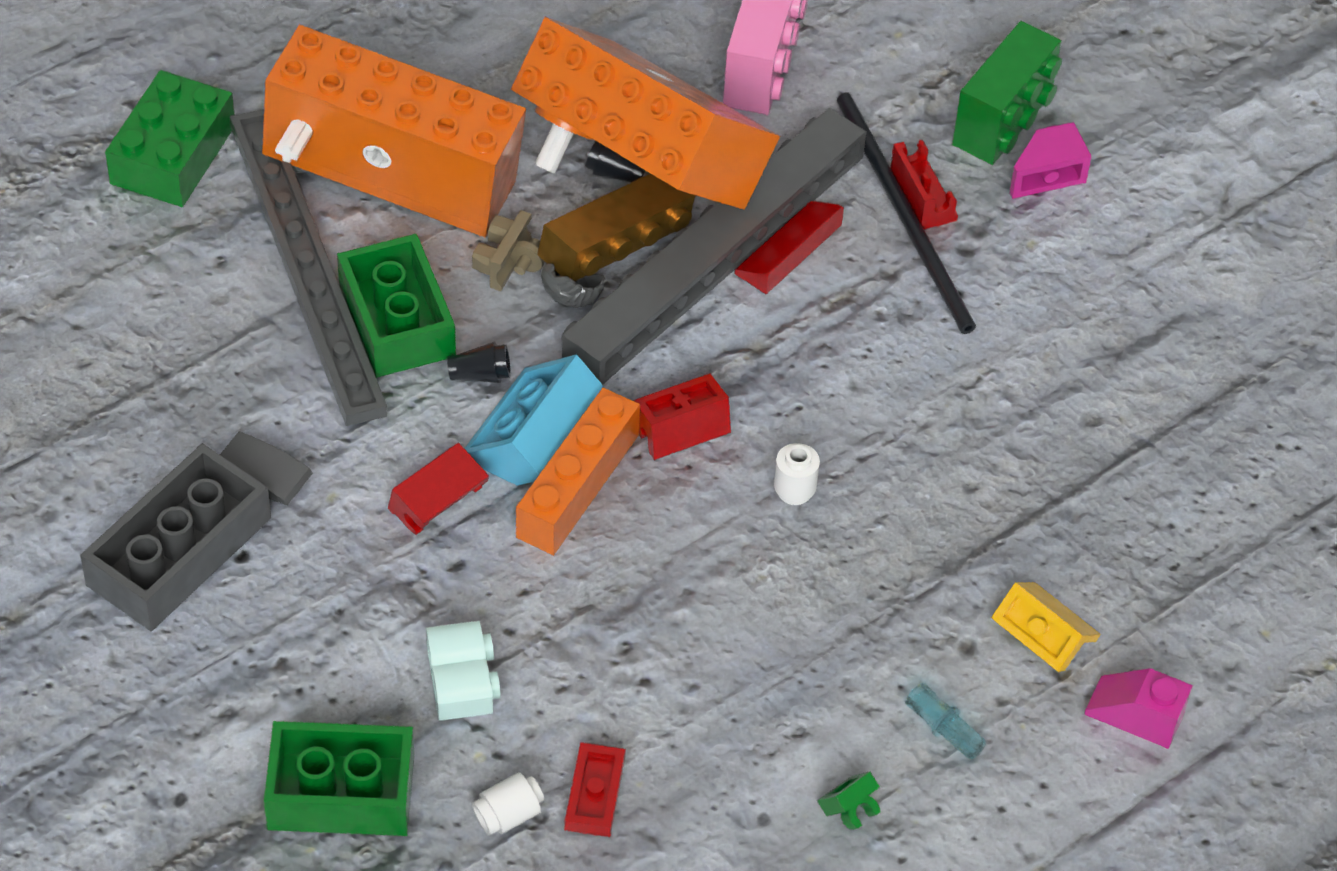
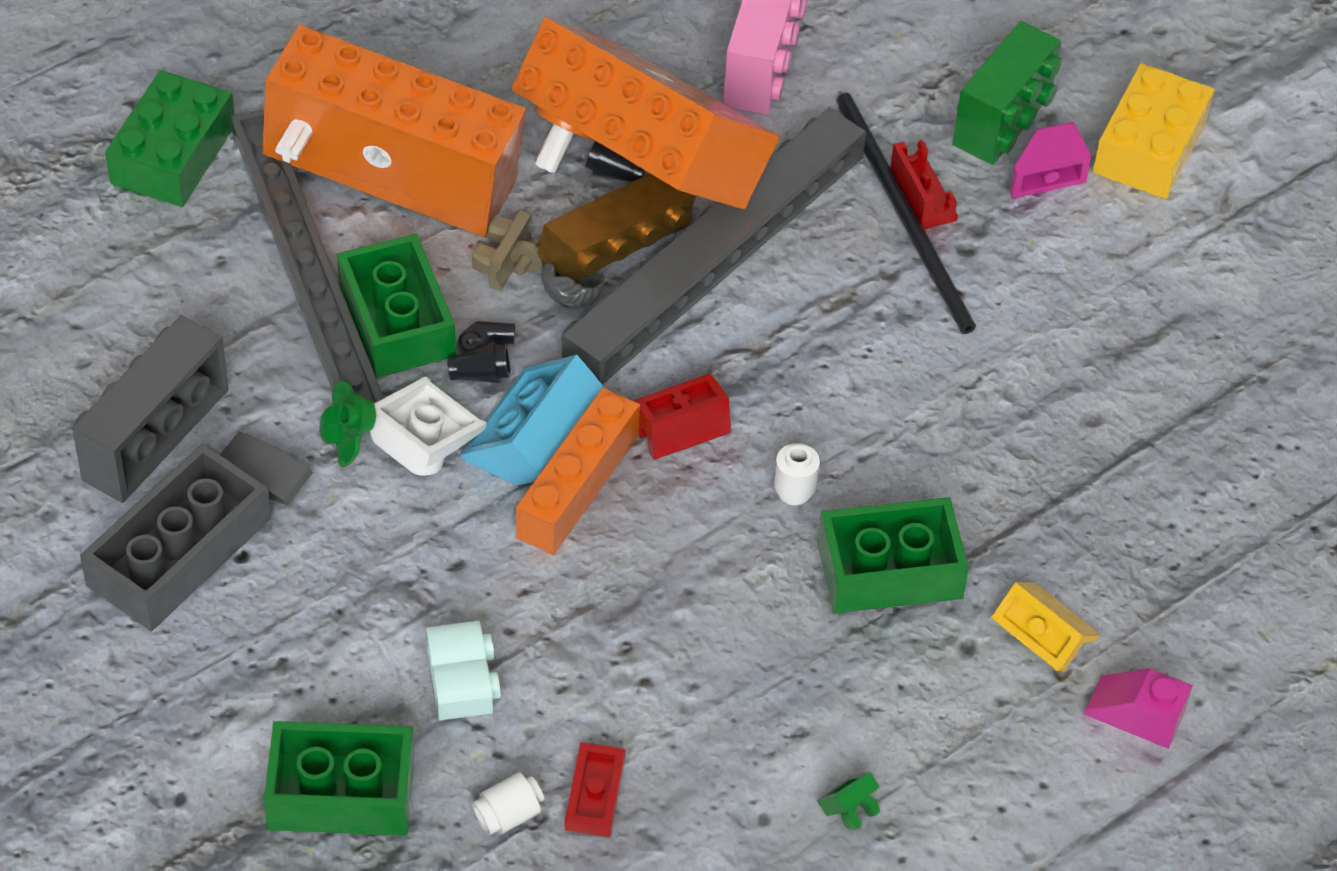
red hinge [388,442,489,535] -> none
red slope [734,201,844,294] -> none
clear light blue axle [905,683,986,759] -> none
none -> dark grey brick [72,315,229,503]
none -> green plate [319,381,376,467]
none -> white slope [370,376,487,476]
none -> black arm [457,321,516,353]
none -> green brick [817,497,969,613]
none -> yellow brick [1093,63,1215,199]

